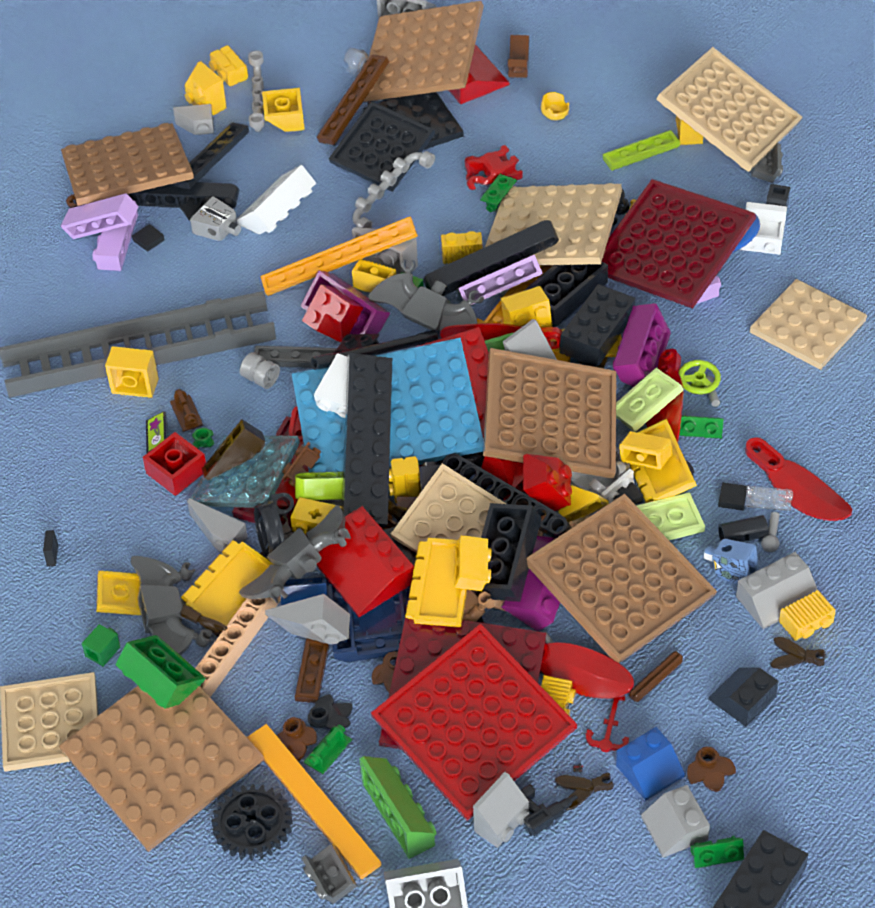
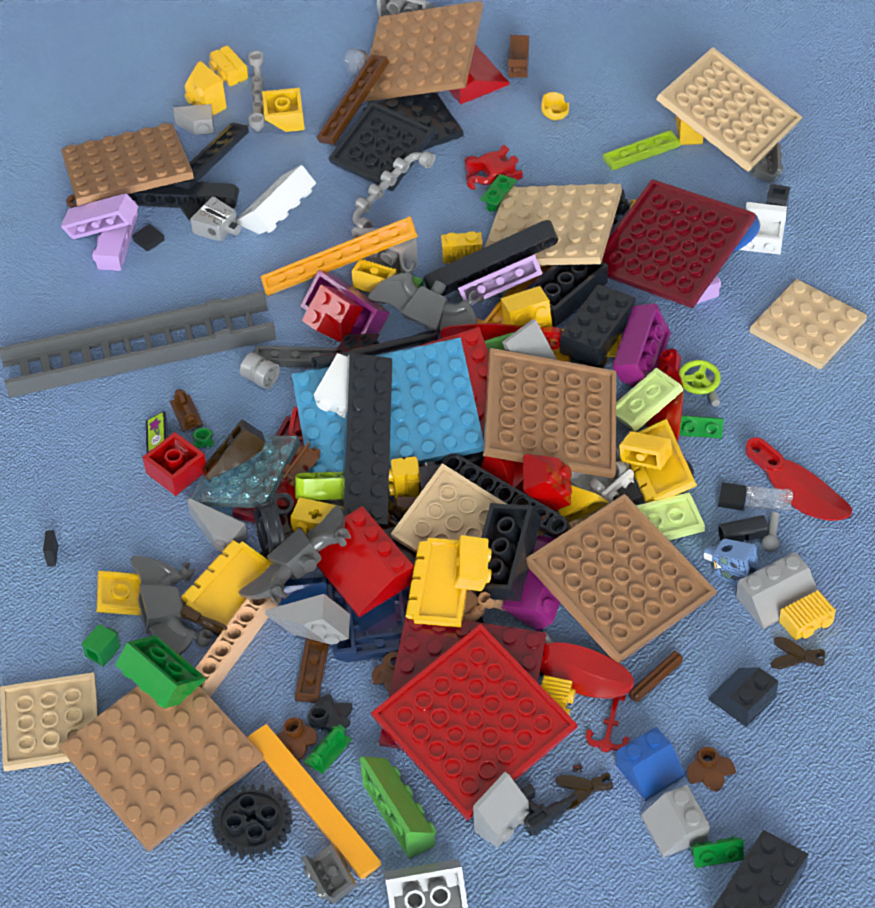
yellow slope [105,346,159,398] -> none

